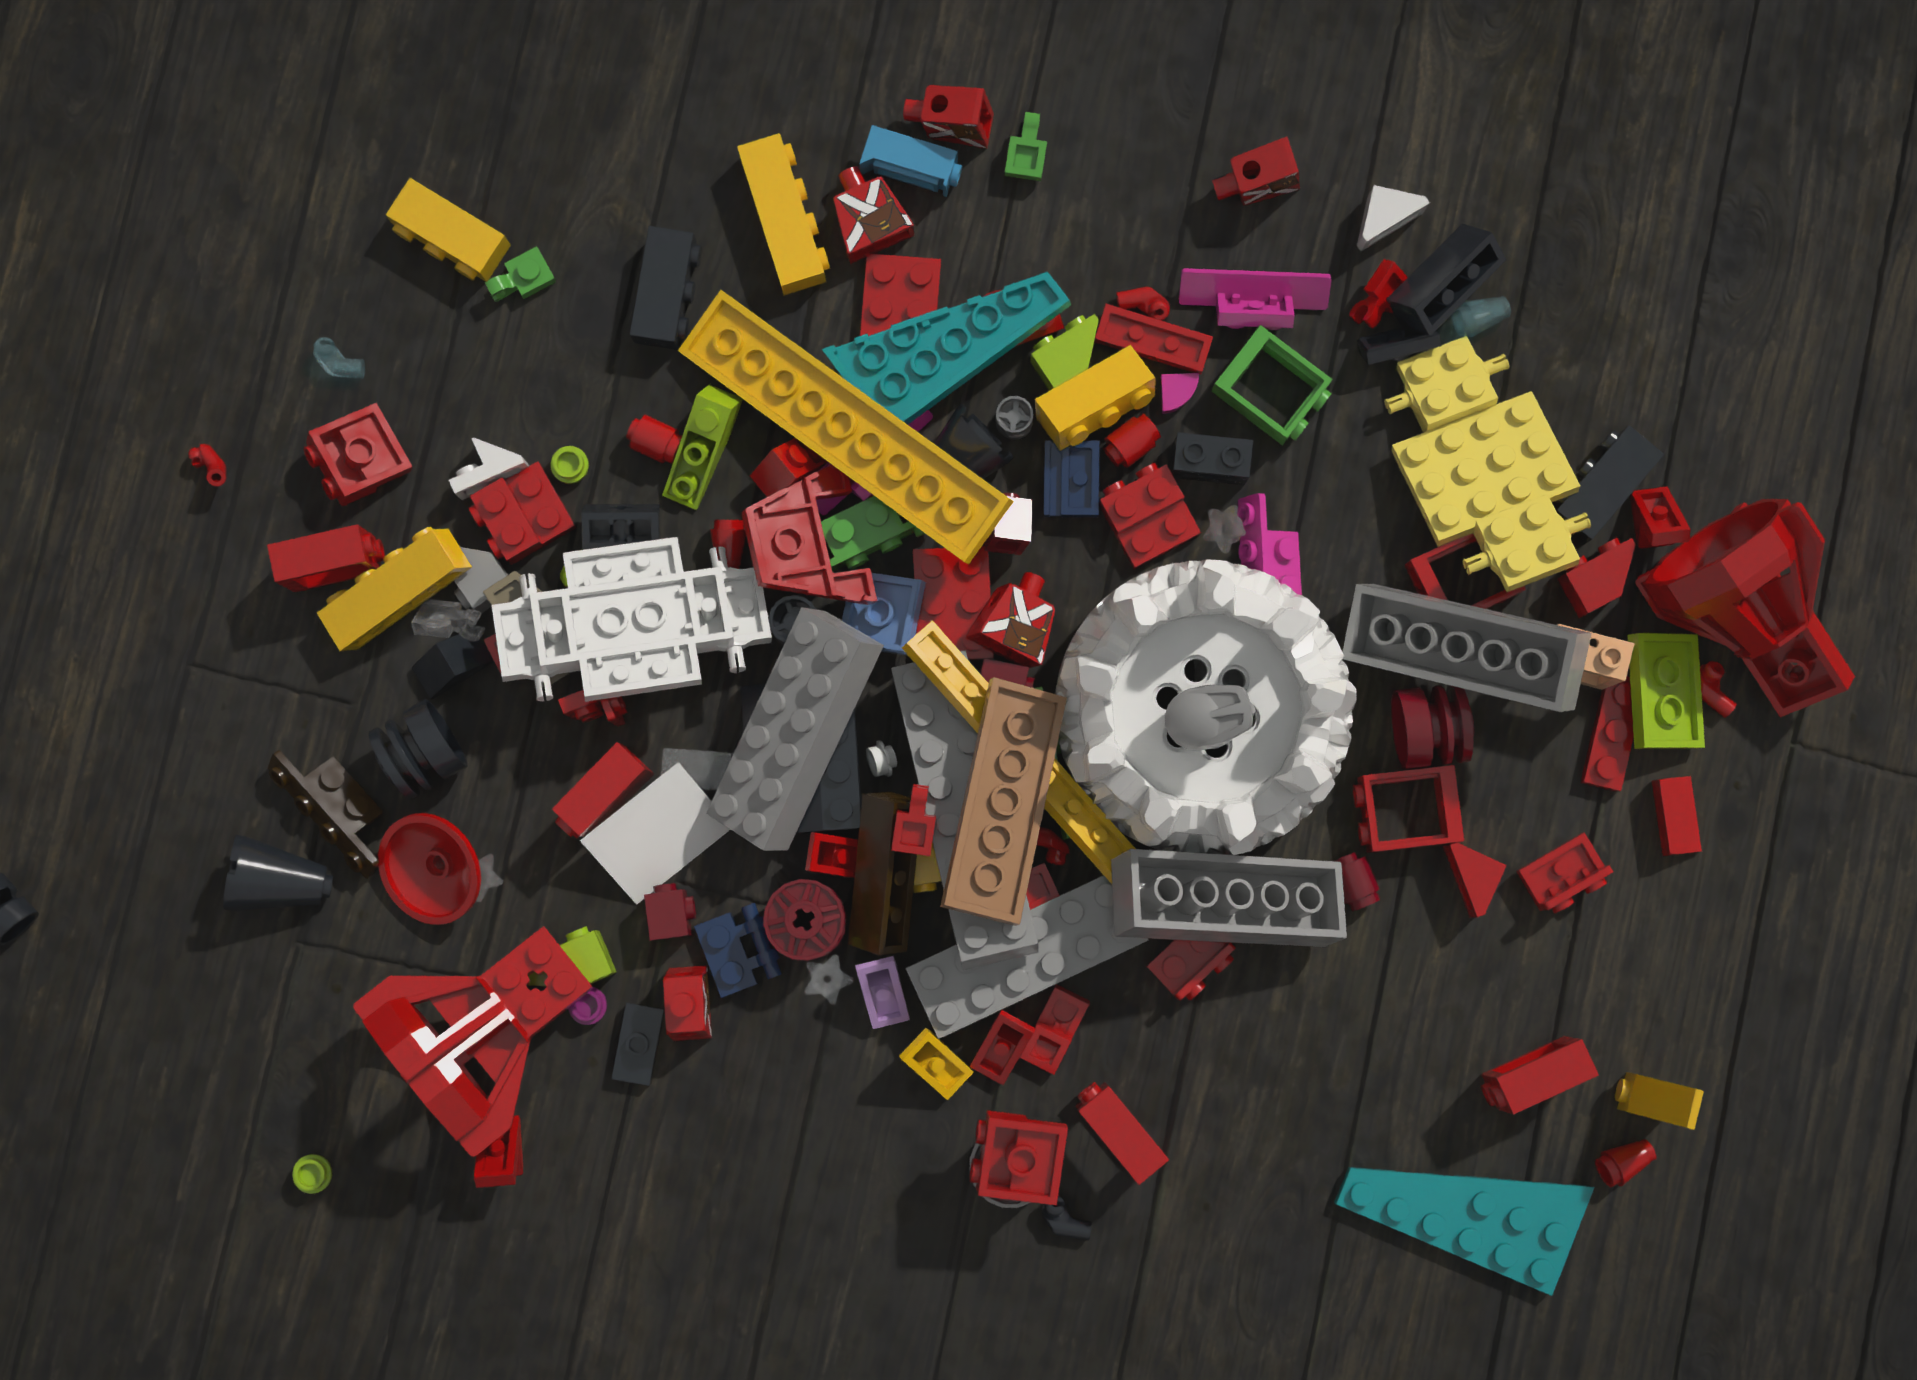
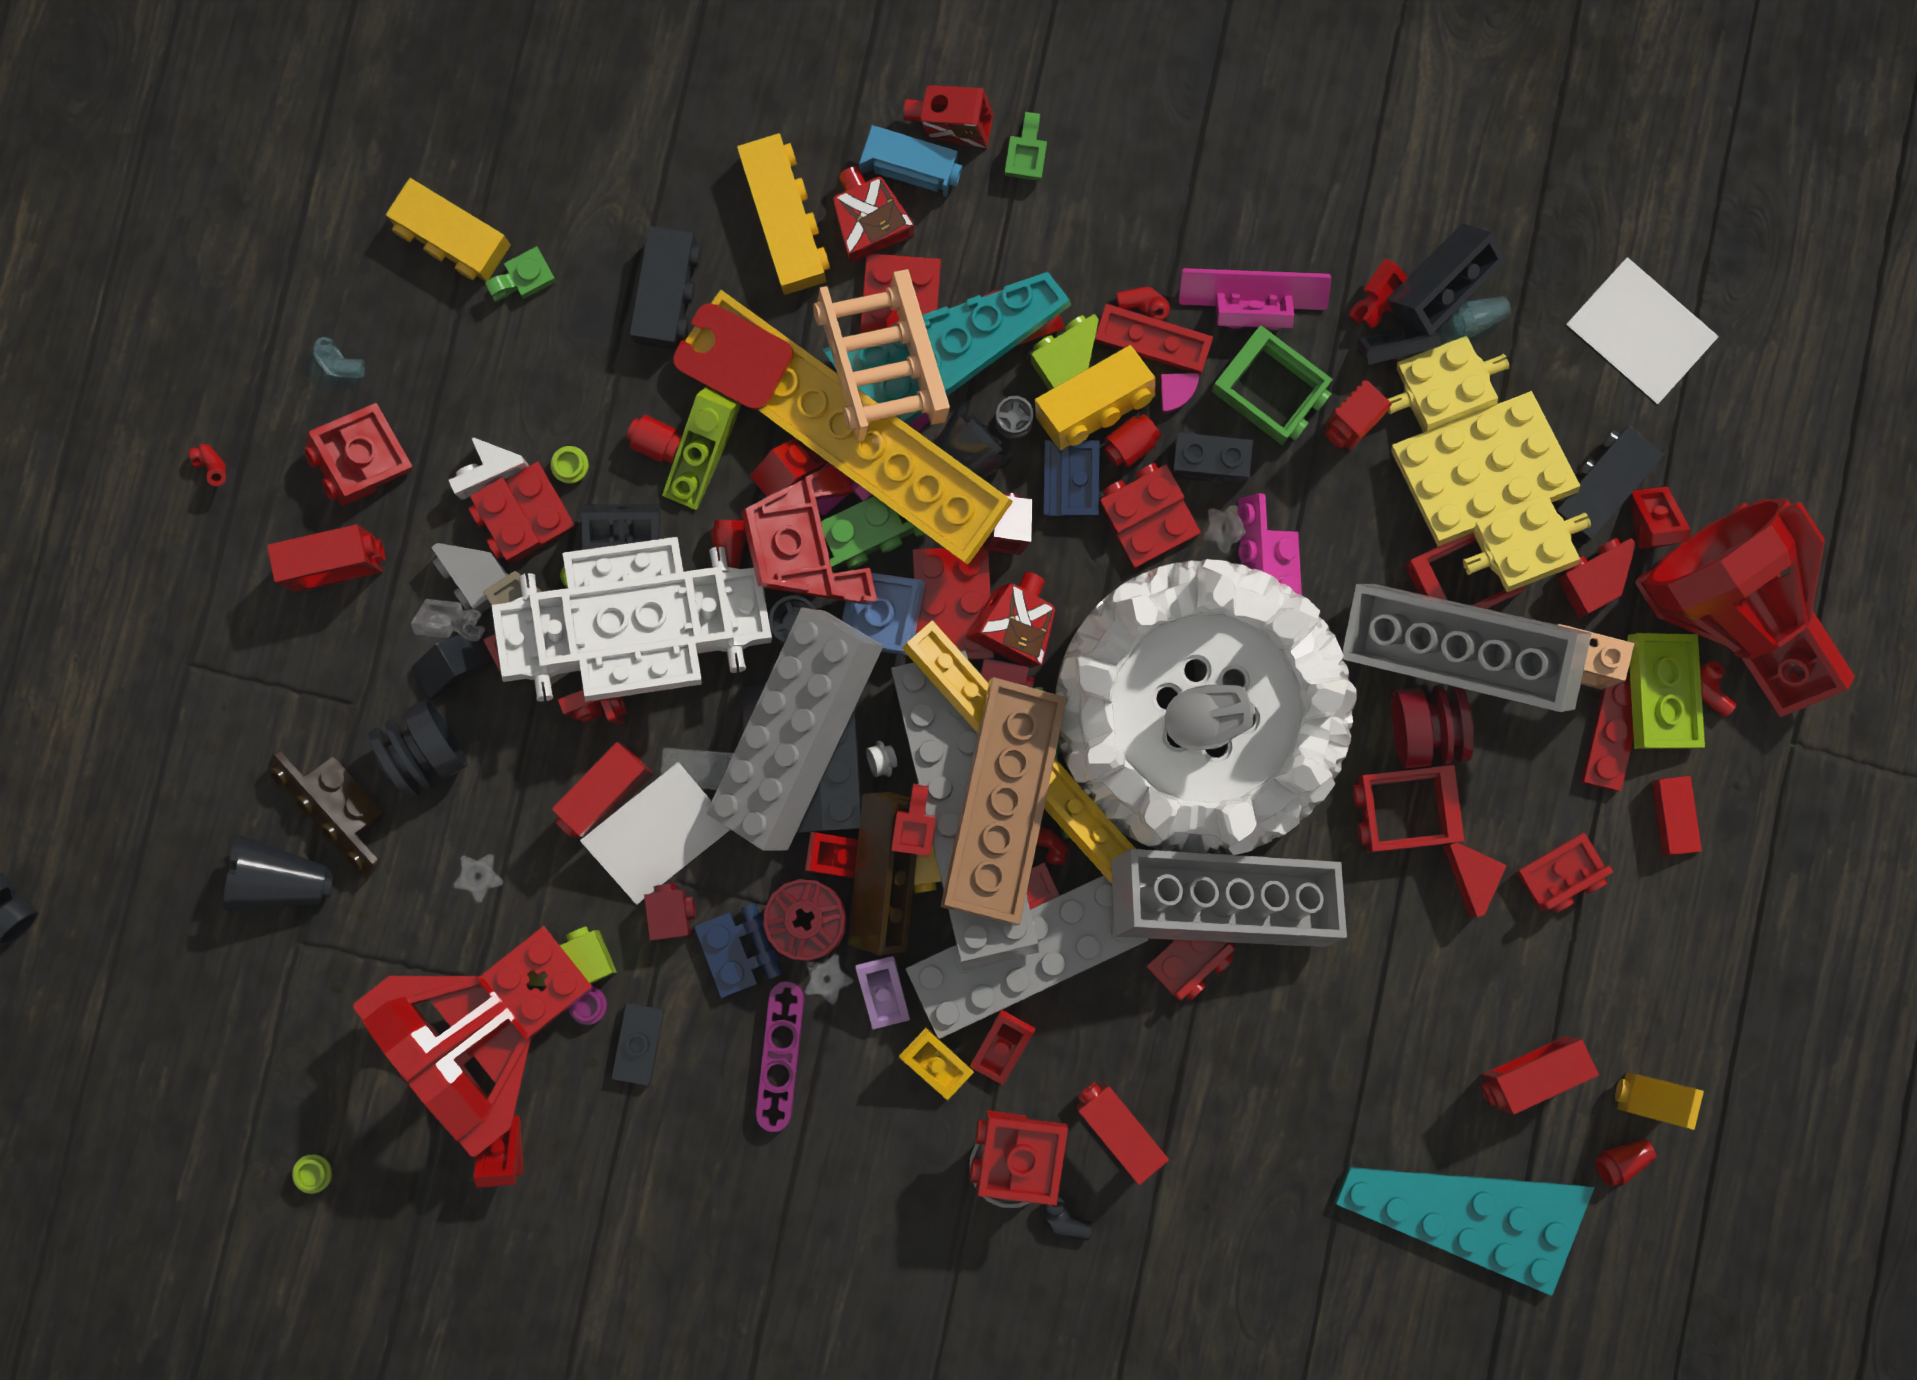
yellow brick [317,527,472,651] -> none
red dish [378,813,481,925] -> none
red torso [663,965,712,1041] -> none
red slope [1020,984,1090,1075] -> none
red torso [1212,137,1300,205] -> none
dark red brick [1334,852,1380,912] -> none
white slope [1357,185,1429,251] -> none
none -> red piece [674,303,793,410]
none -> magenta beam [756,981,805,1132]
none -> light nougat fence [813,269,950,442]
none -> red brick [1325,381,1392,450]
none -> white sticker [1566,257,1719,404]

